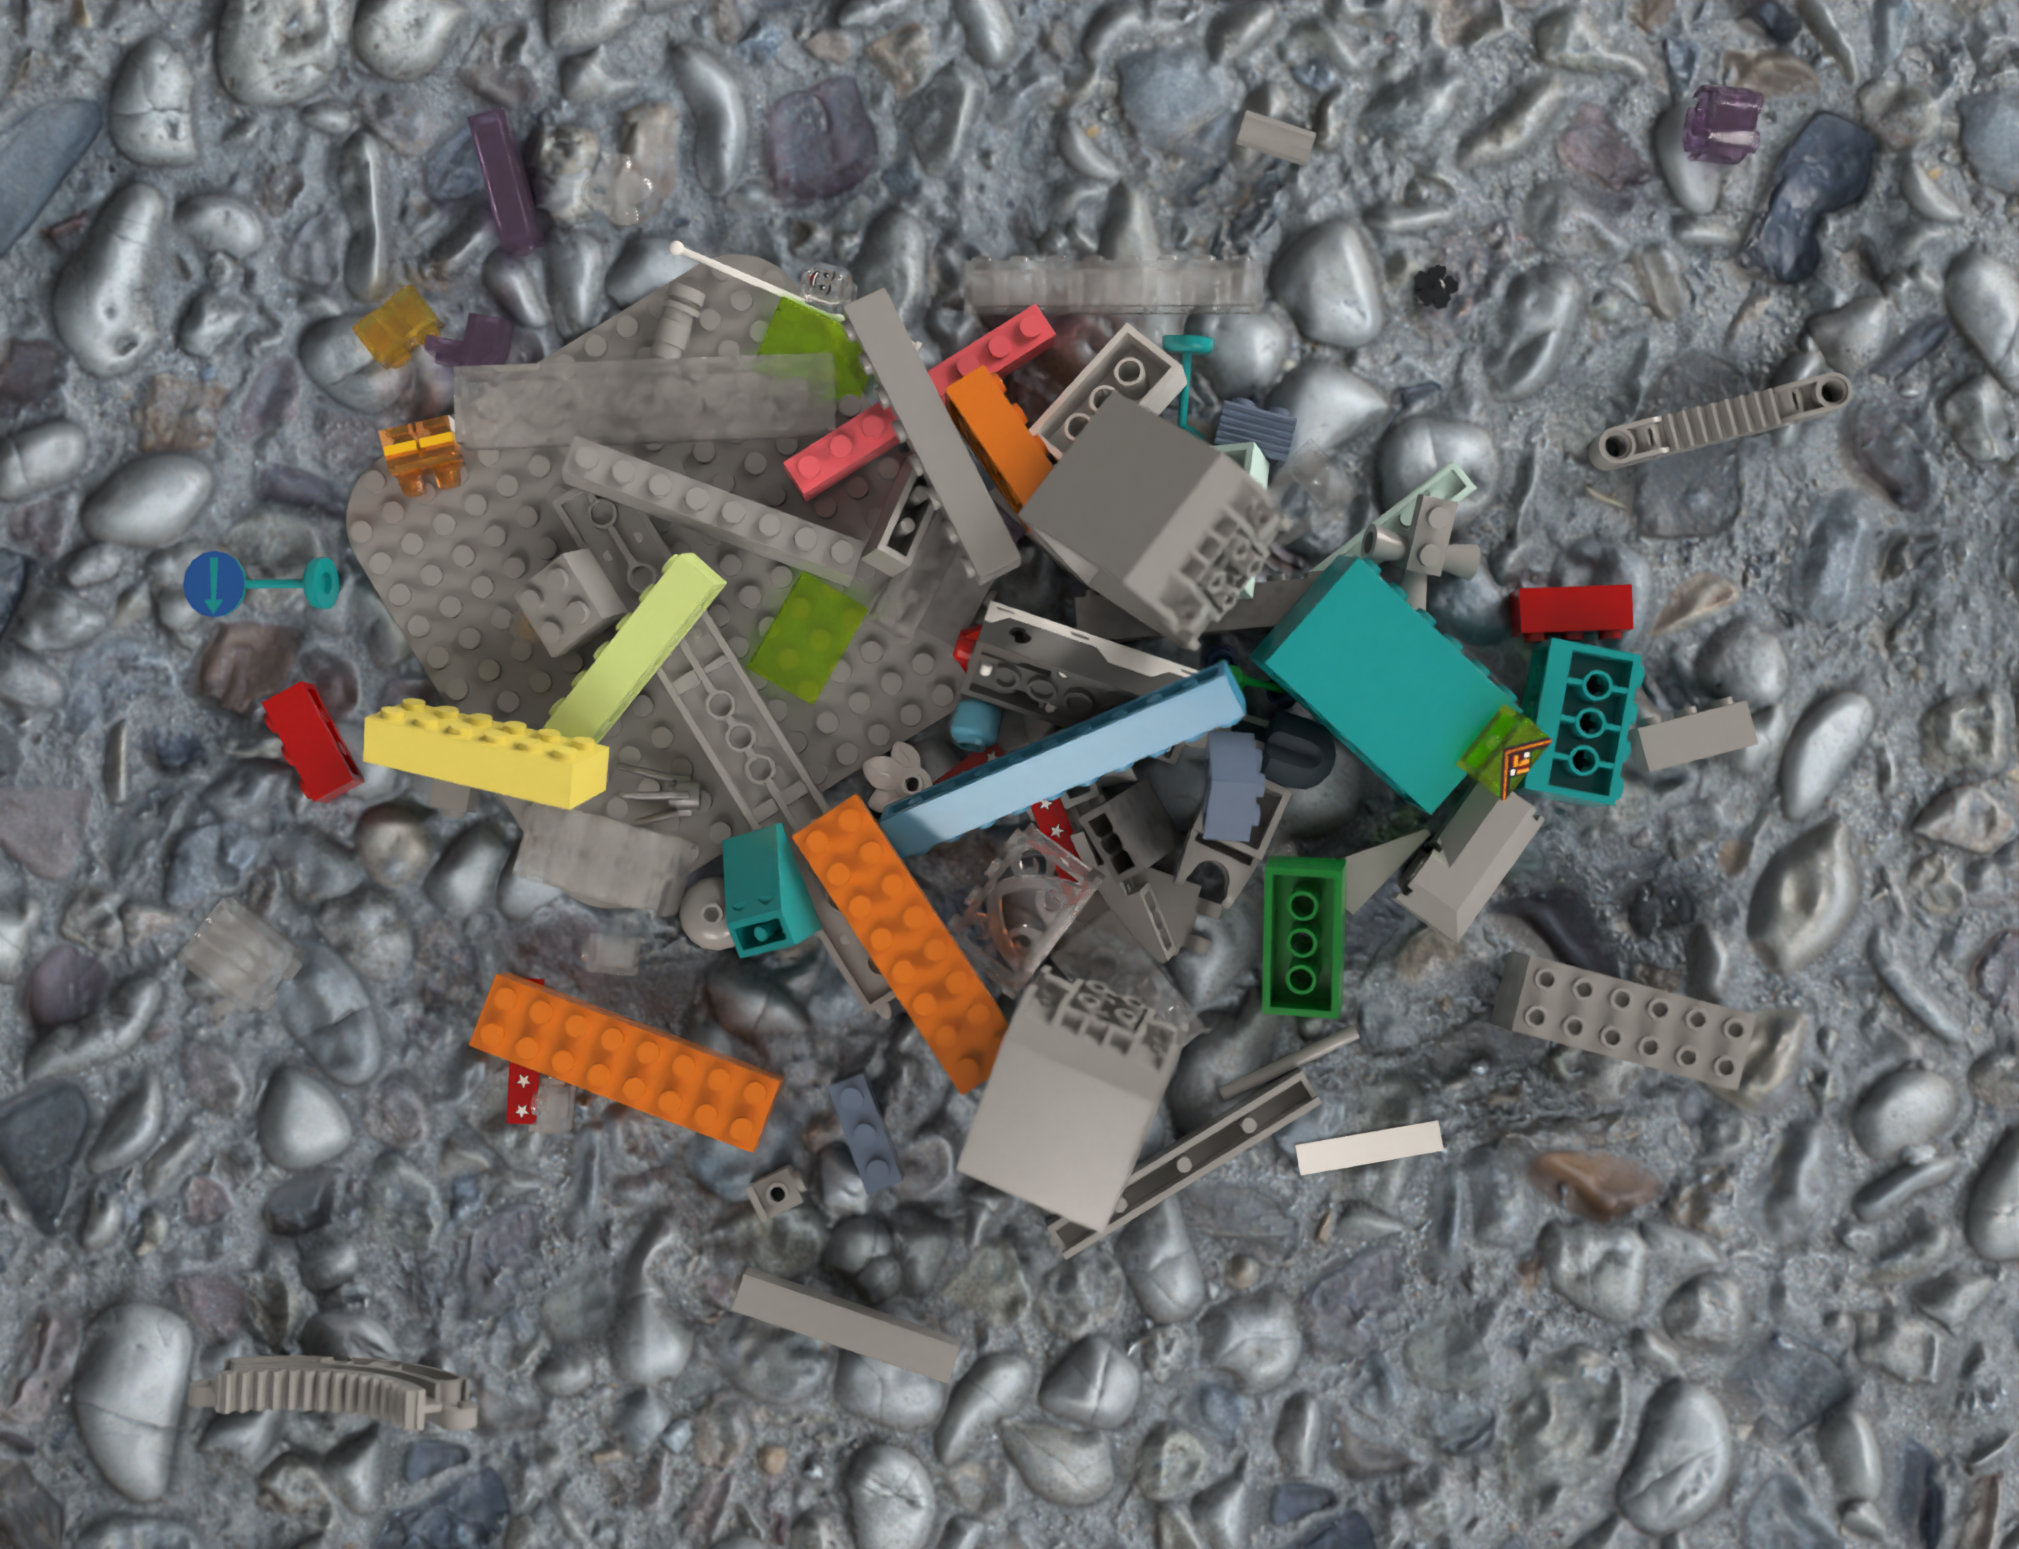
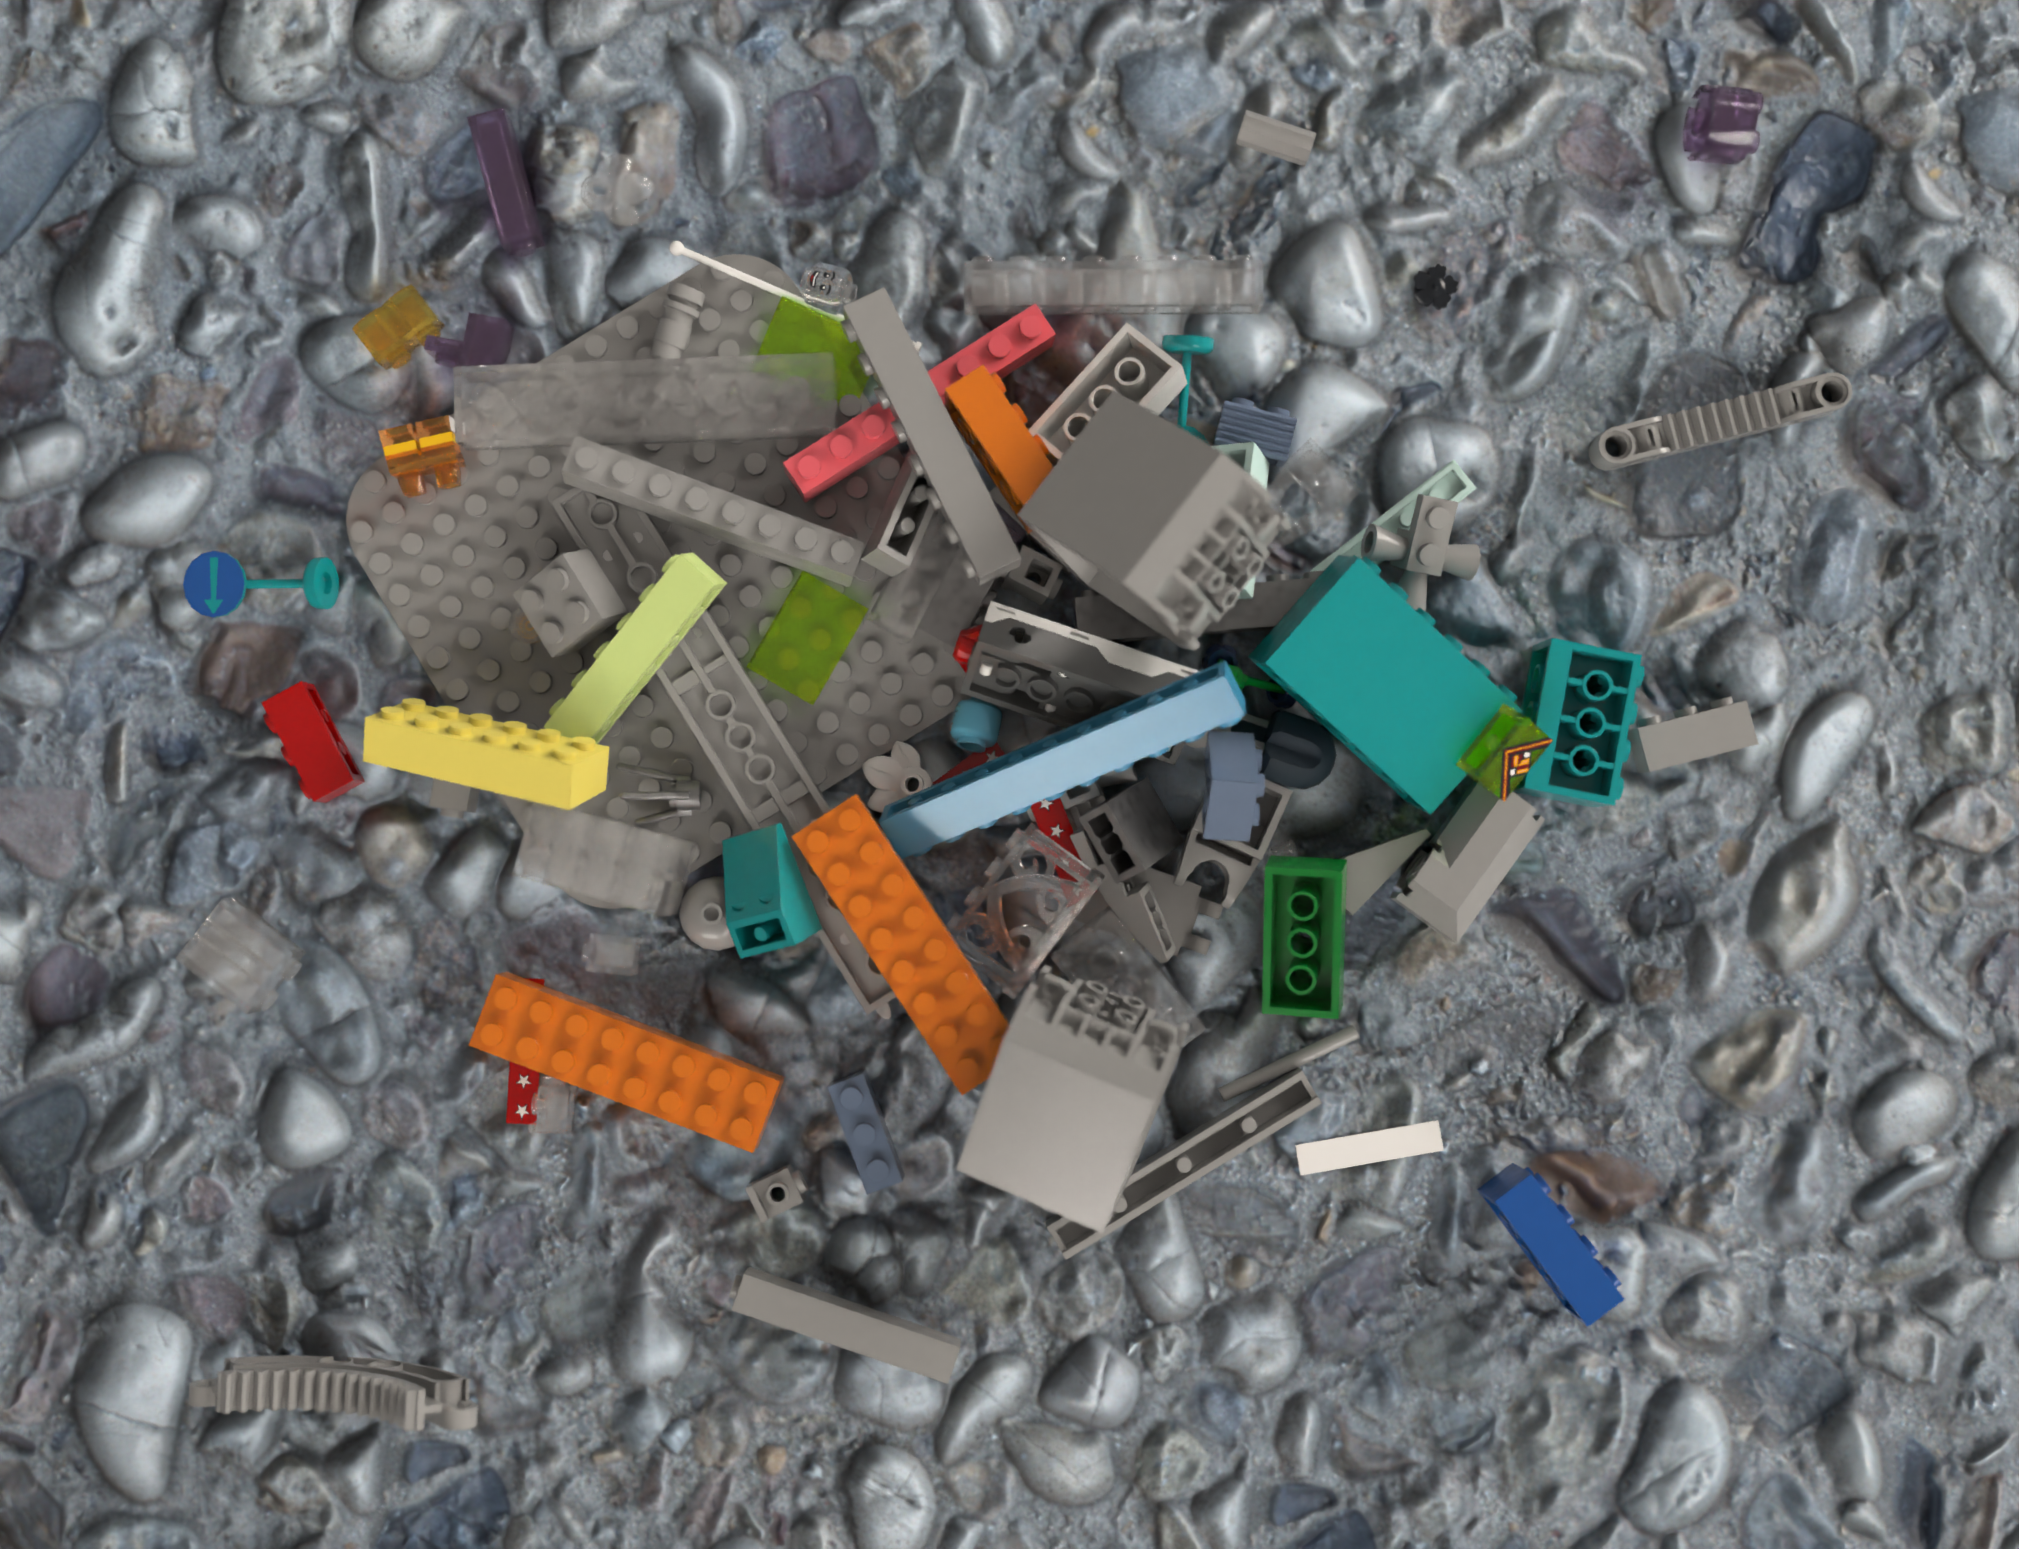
light grey brick [1490,951,1756,1091] -> none
red brick [1510,584,1634,643] -> none
none -> light grey brick [1001,545,1063,605]
none -> blue brick [1477,1163,1625,1327]

